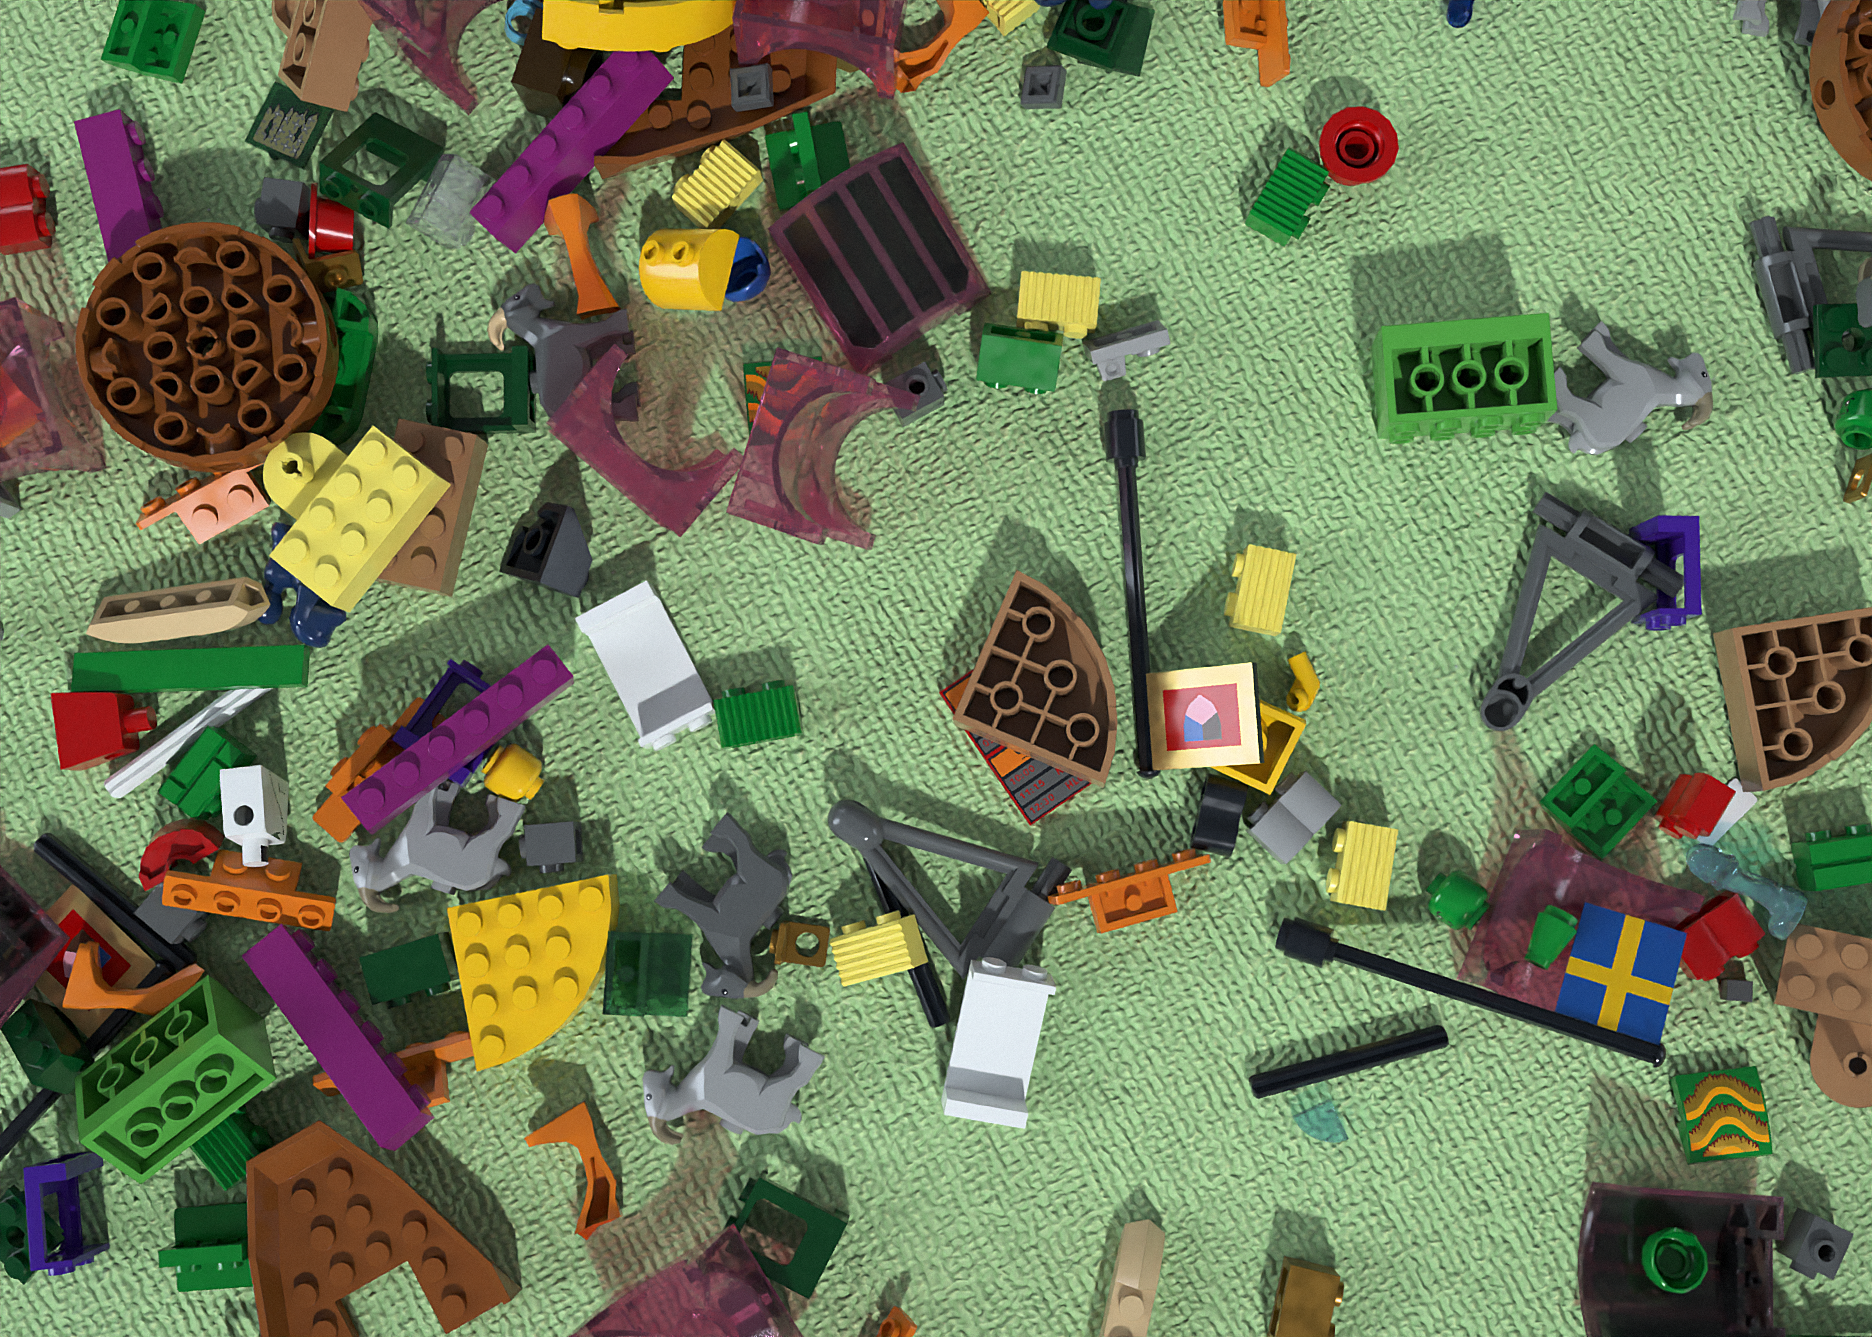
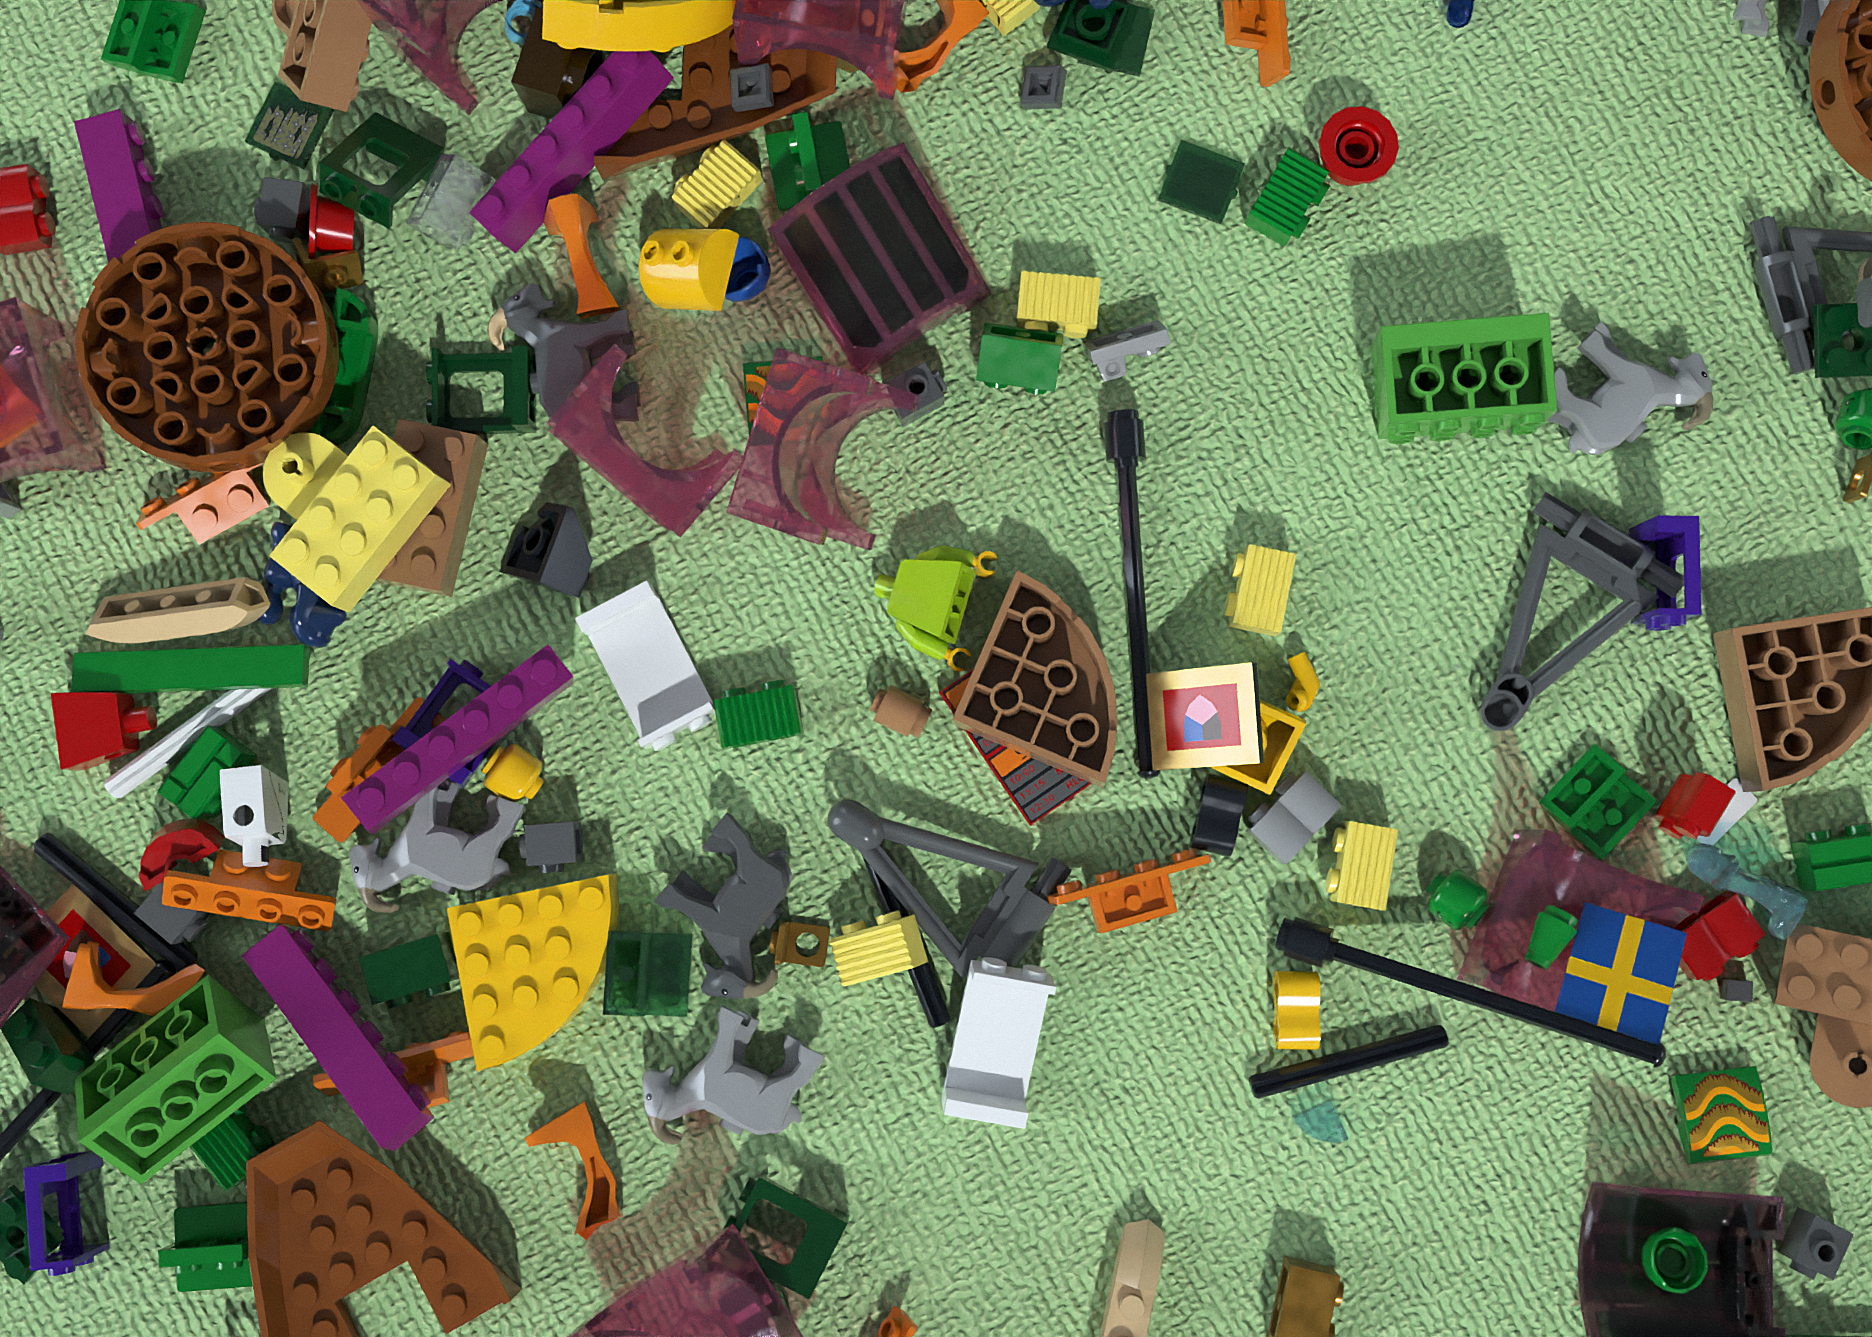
none -> medium nougat brick [870,685,933,738]
none -> lime torso [874,545,997,672]
none -> clear green piece [1157,140,1245,224]
none -> yellow axle [1273,971,1321,1050]

